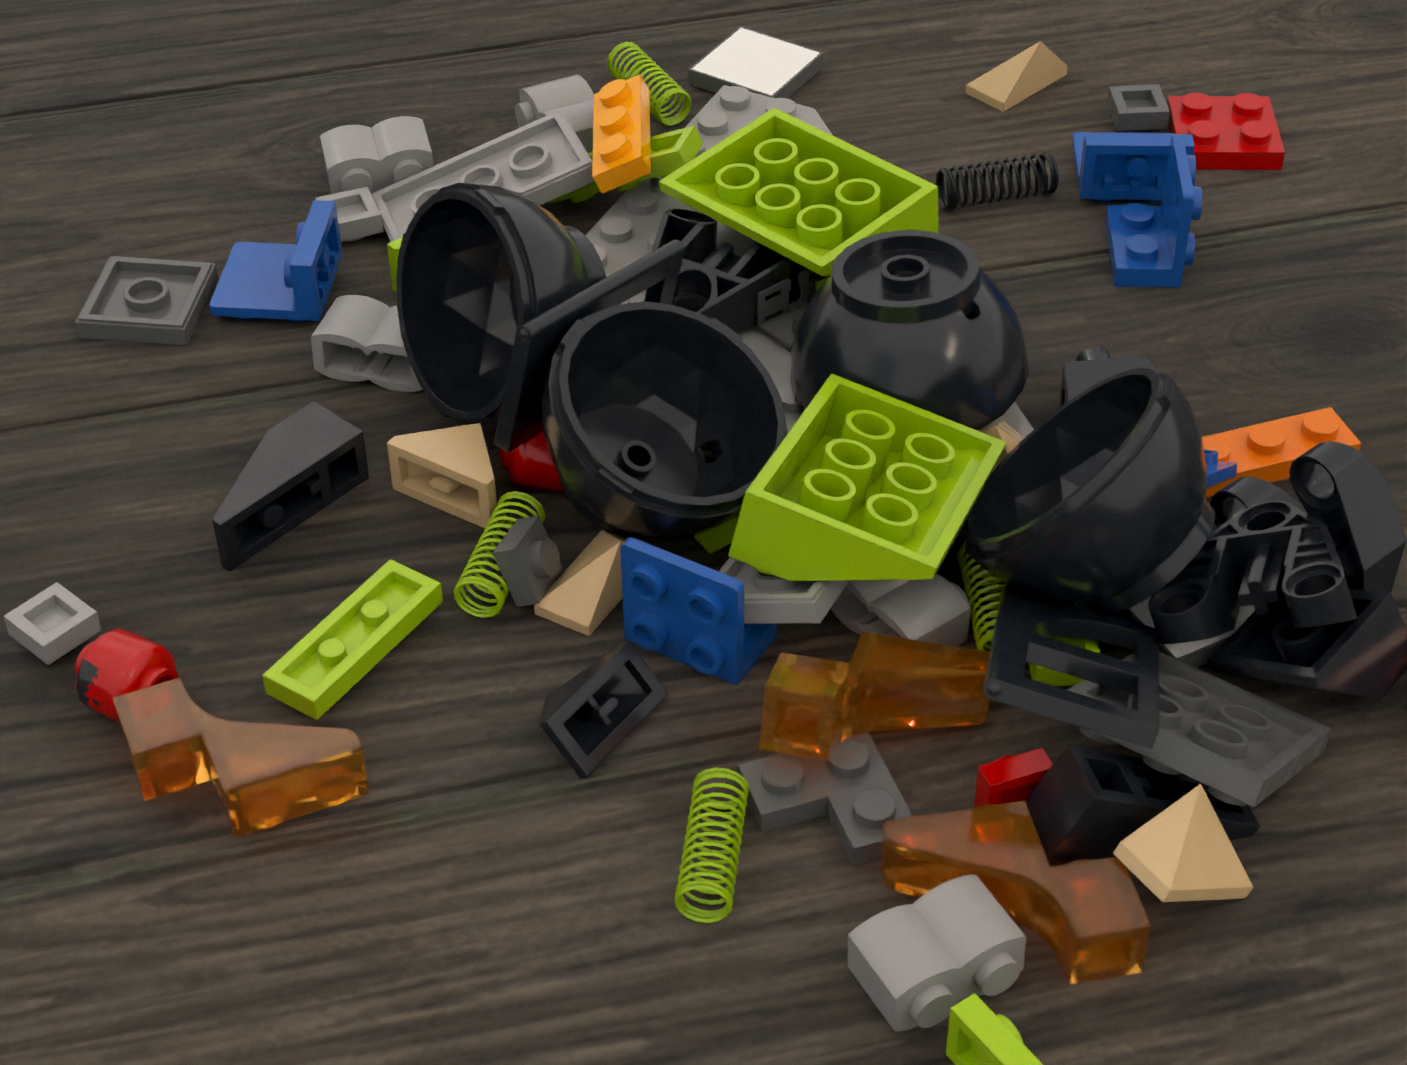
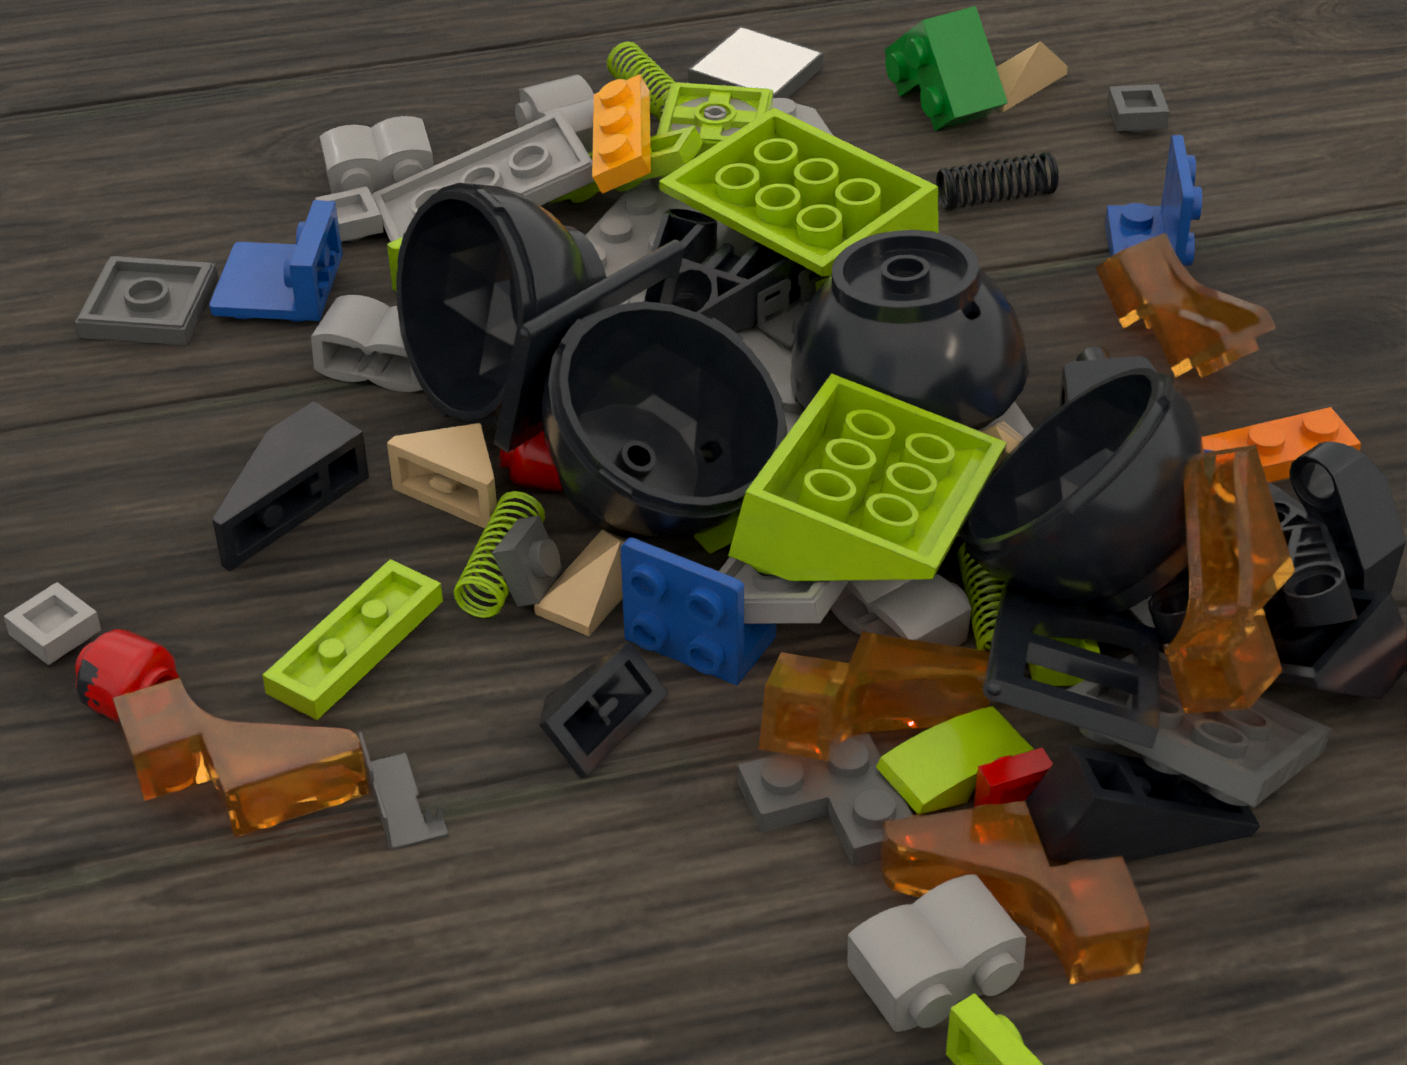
lime piece [674,767,749,923] -> none
blue bracket [1072,132,1195,203] -> none
tan slope [1113,784,1253,902] -> none
red plate [1167,93,1285,170] -> none
none -> dark grey piece [358,732,449,851]
none -> lime piece [656,82,773,158]
none -> lime slope [876,706,1034,815]
none -> green brick [884,6,1008,131]
none -> clear orange arch [1096,233,1276,378]
none -> clear orange arch [1164,445,1295,714]

